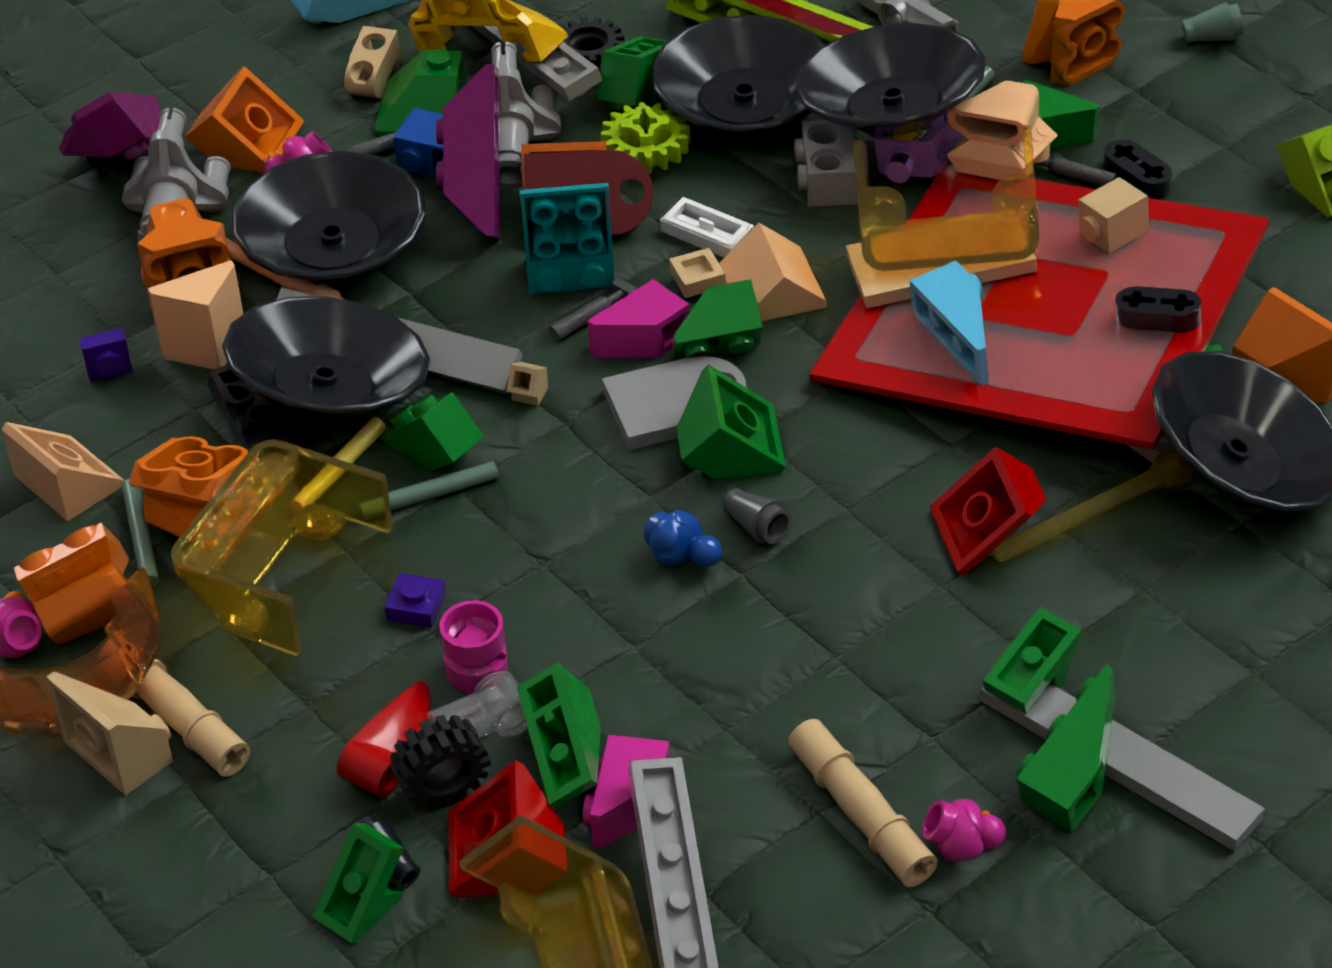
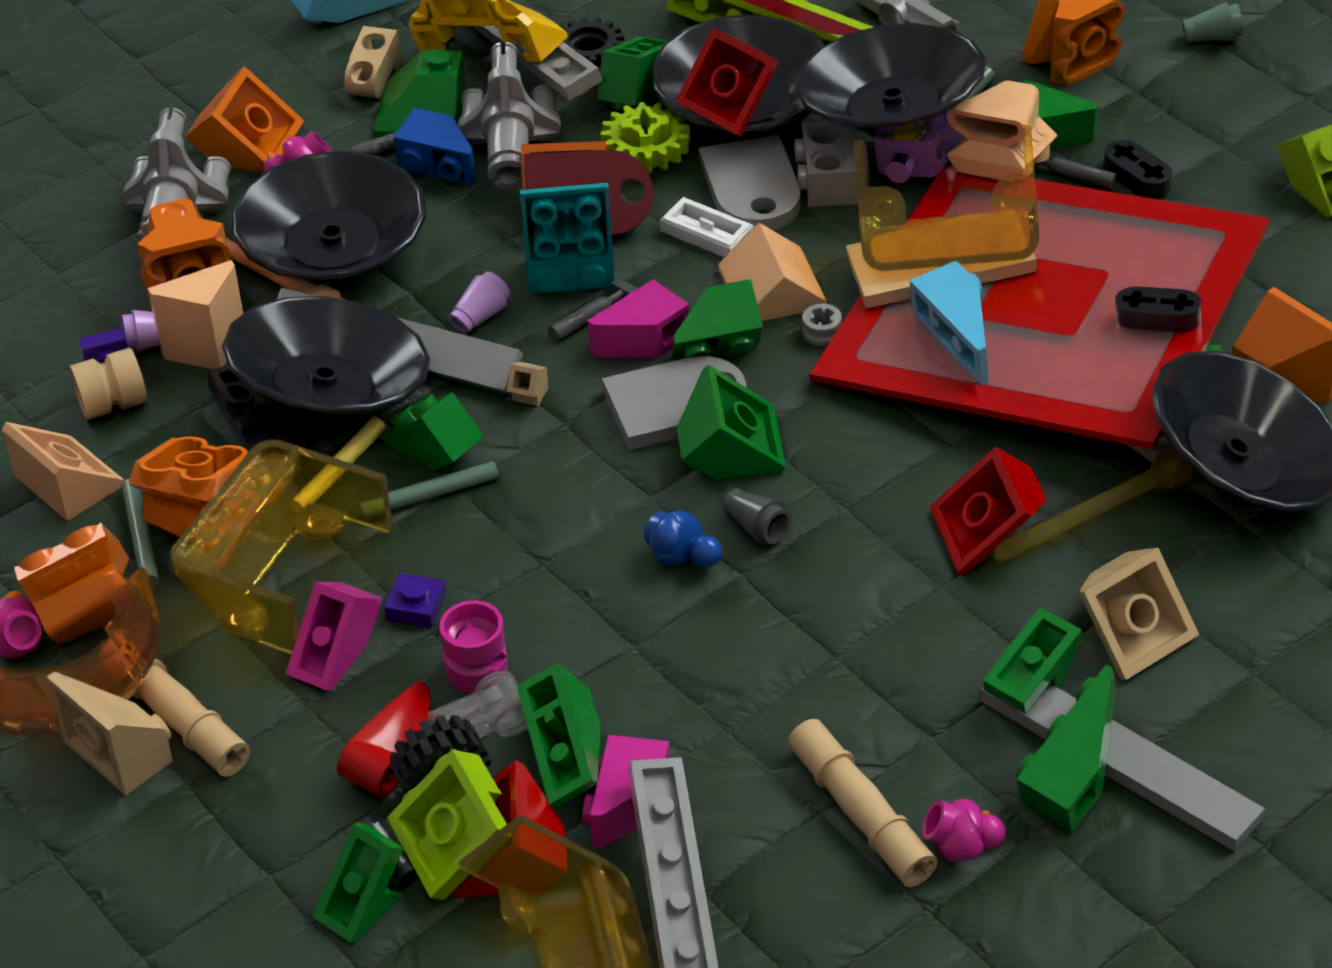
magenta wedge [59,92,161,161] -> none
magenta wedge [436,64,500,239] -> none
tan plate [669,248,726,298] -> none
tan brick [1078,177,1149,253] -> none
none -> tan wheel [69,347,148,421]
none -> lavender cone [120,310,160,353]
none -> dark pink slope [286,582,382,691]
none -> lime plate [387,749,511,900]
none -> lavender cone [448,271,511,335]
none -> red slope [675,27,779,137]
none -> light grey tile [699,134,800,231]
none -> light grey bush [802,303,842,346]
none -> tan slope [1079,547,1199,681]

